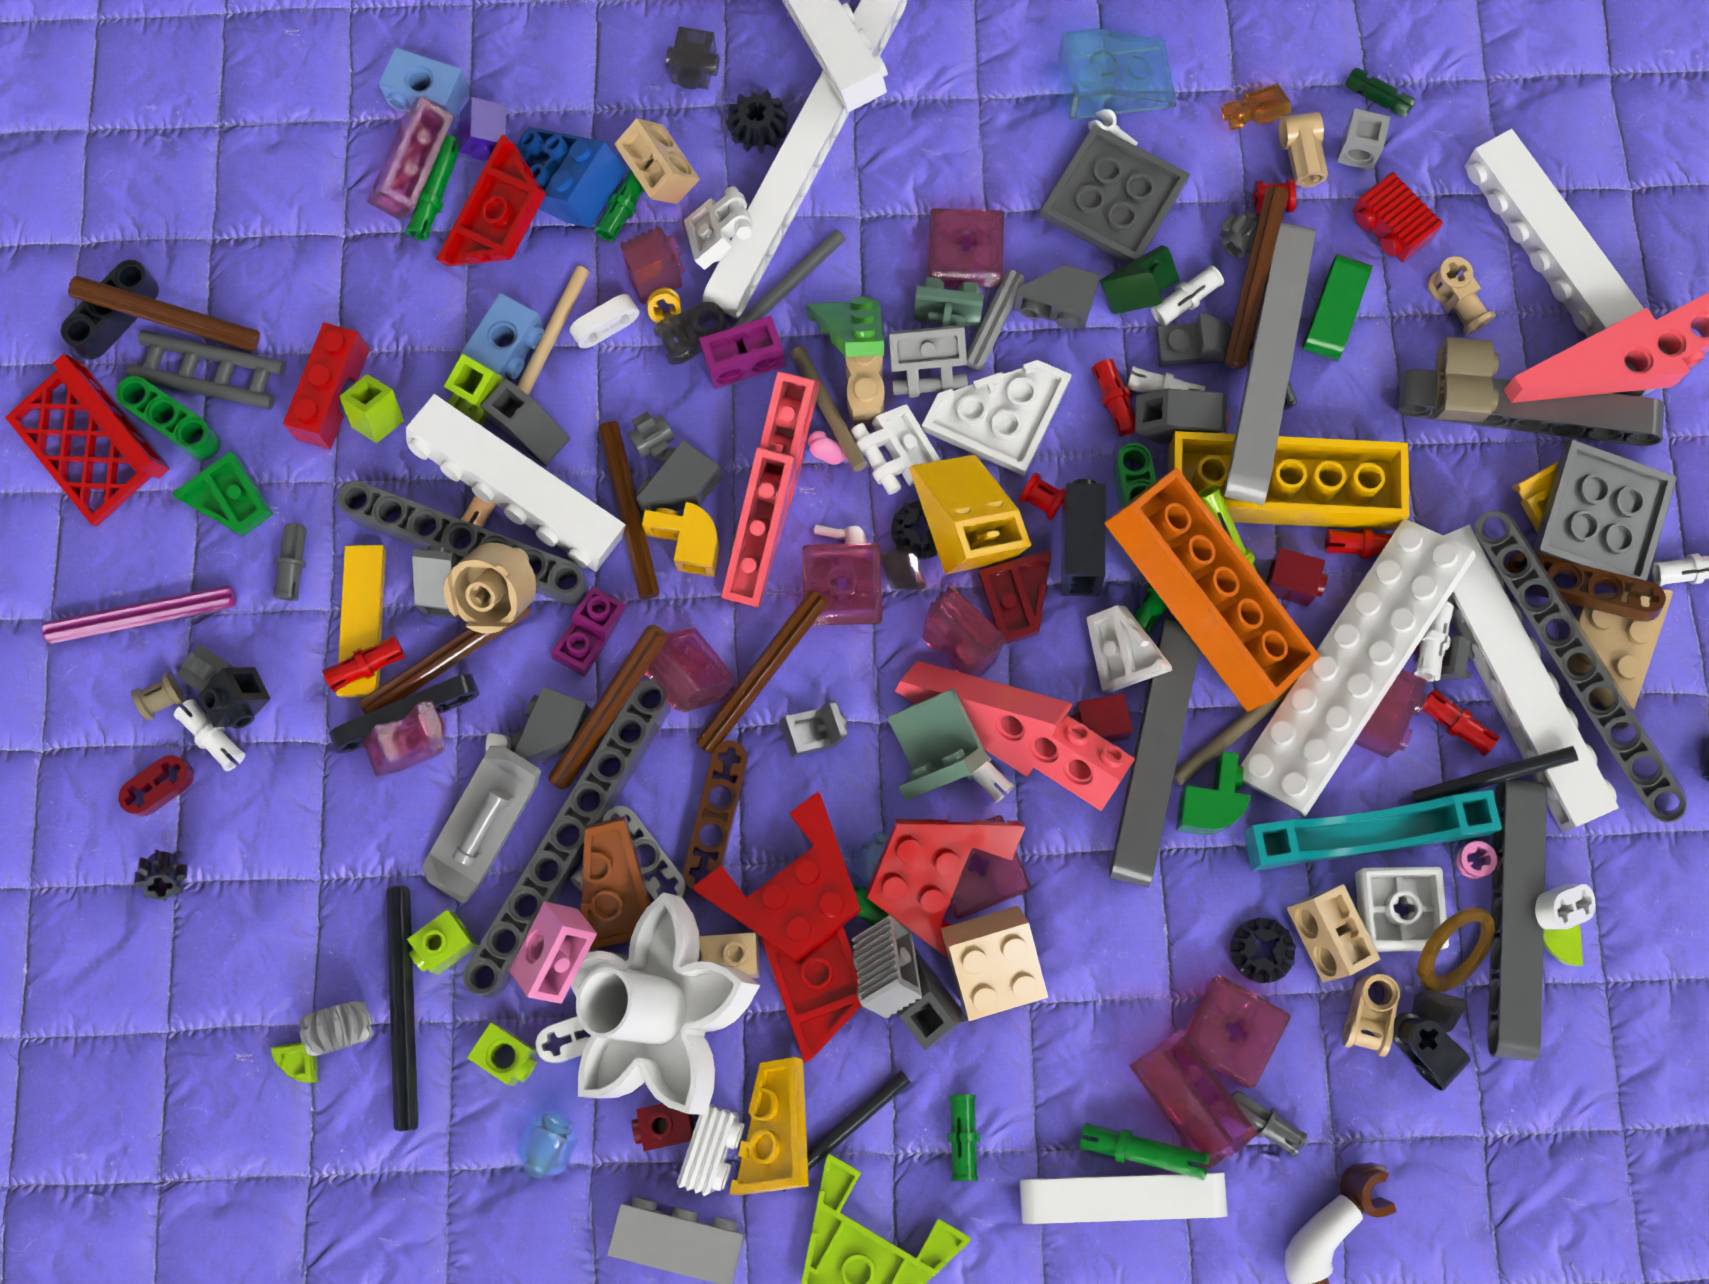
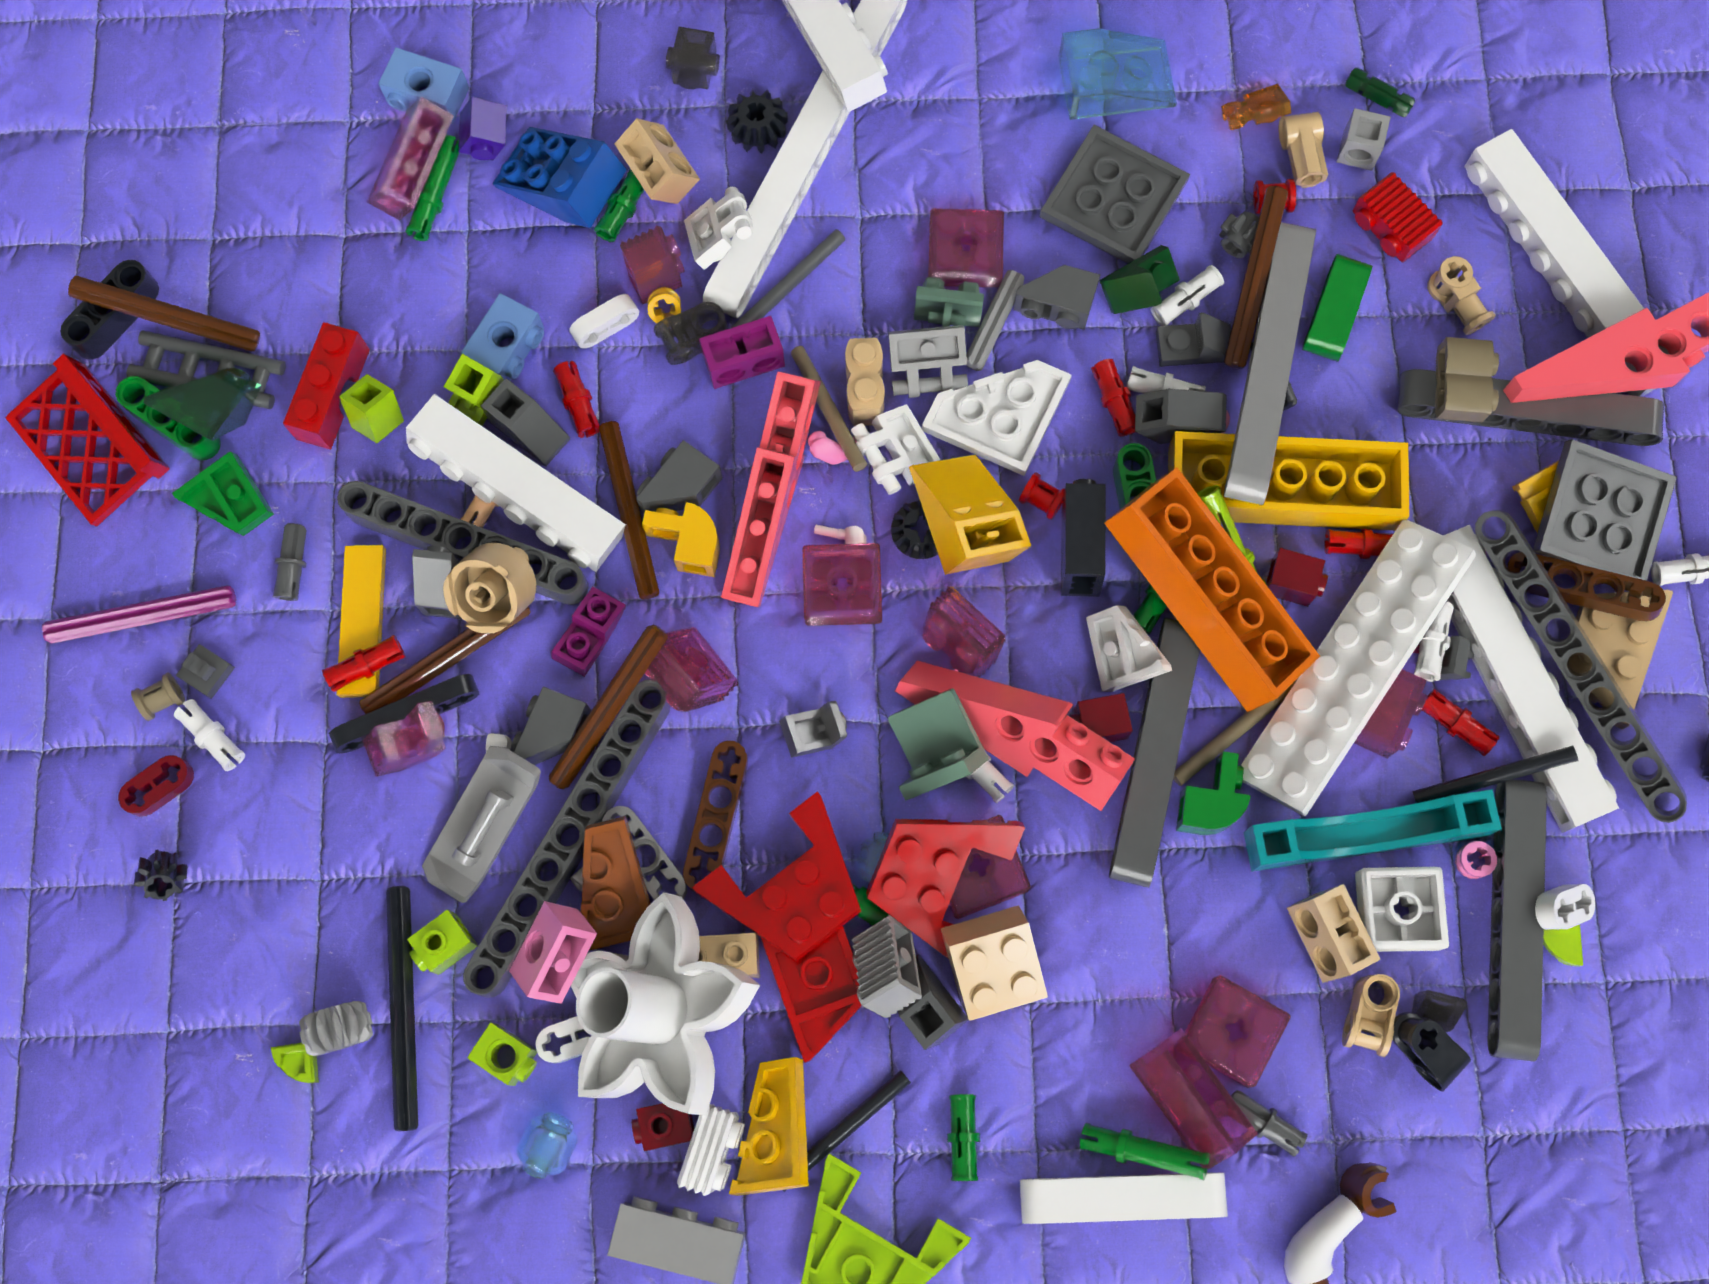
black brick [198,667,271,729] -> none
red wing [436,135,546,267] -> none
tan bar [517,266,590,396] -> none
dark grey gear [628,411,675,461] -> none
reddish brown axle [695,590,828,754] -> none
bright green wing [806,296,884,357] -> none
clear smoke slope [880,544,926,590] -> none
dark red wing [978,550,1052,646] -> none
white hand [1088,109,1138,146] -> none
black gear [1230,917,1296,983] -> none
pearl gold piece [1416,907,1495,992] -> none
none -> clear green slope [143,367,261,441]
none -> red pin [553,361,600,438]

